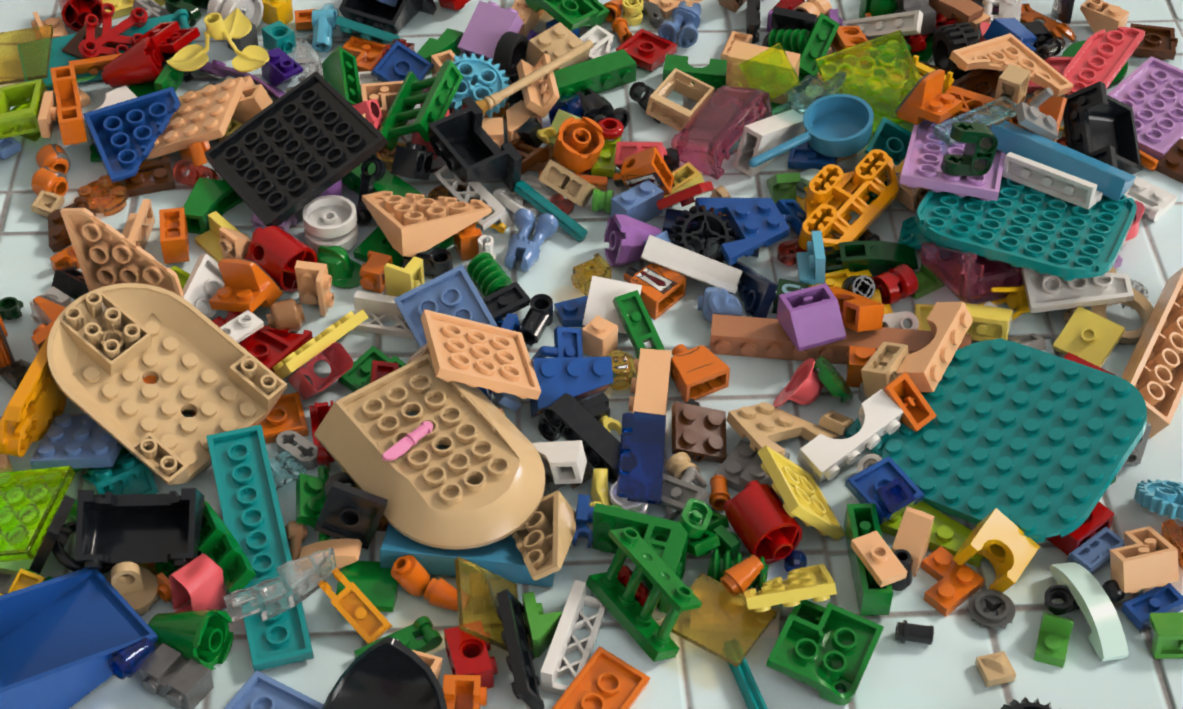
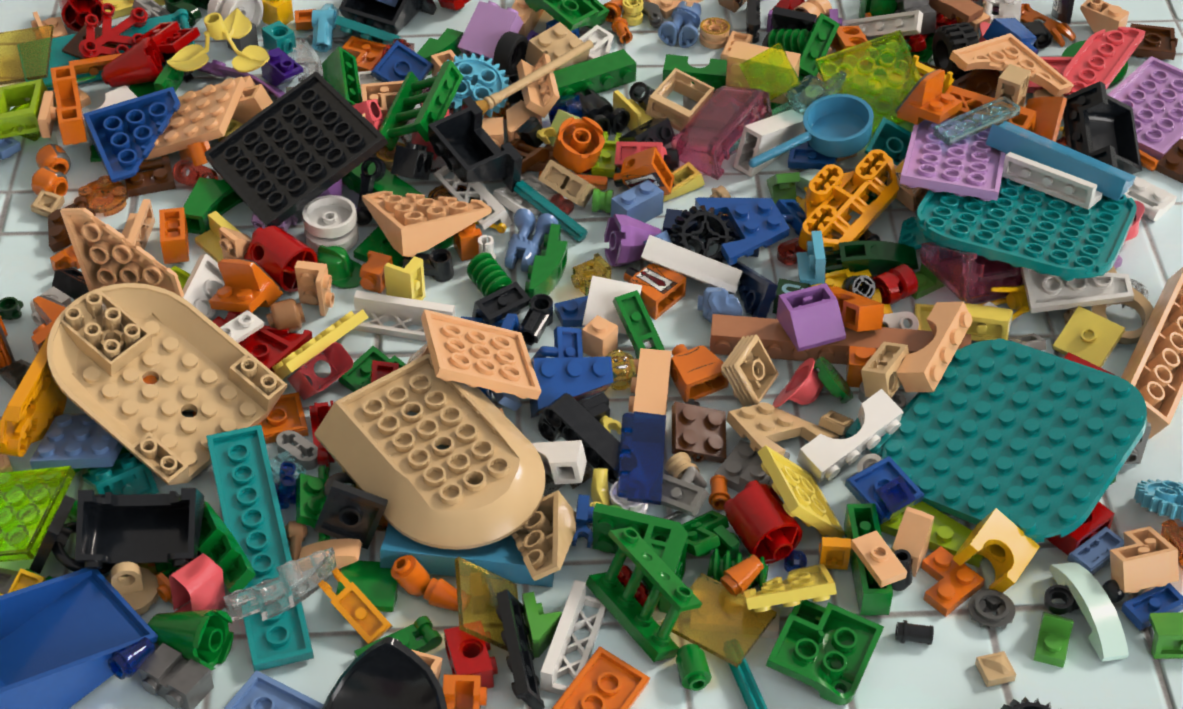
bright pink piece [382,421,433,461] -> none
medium blue plate [394,264,498,348] -> none
red piece [598,118,624,140] -> none
red plate [616,29,677,71] -> none
red plate [656,181,714,210] -> none
green plate [677,498,713,539] -> none
orange slope [884,372,937,432] -> none
dark green piece [940,122,998,176] -> none
light grey plate [1015,87,1059,141] -> none
black pin [1035,37,1065,60] -> none
none -> clear blue plate [275,461,296,509]
none -> green slope [525,224,568,307]
none -> light yellow panel [613,90,653,131]
none -> black brick [618,118,676,146]
none -> green brick [676,644,712,691]
none -> light nougat wheel [699,17,730,49]
none -> tan brick [721,334,779,407]
none -> light orange bracket [819,537,851,570]

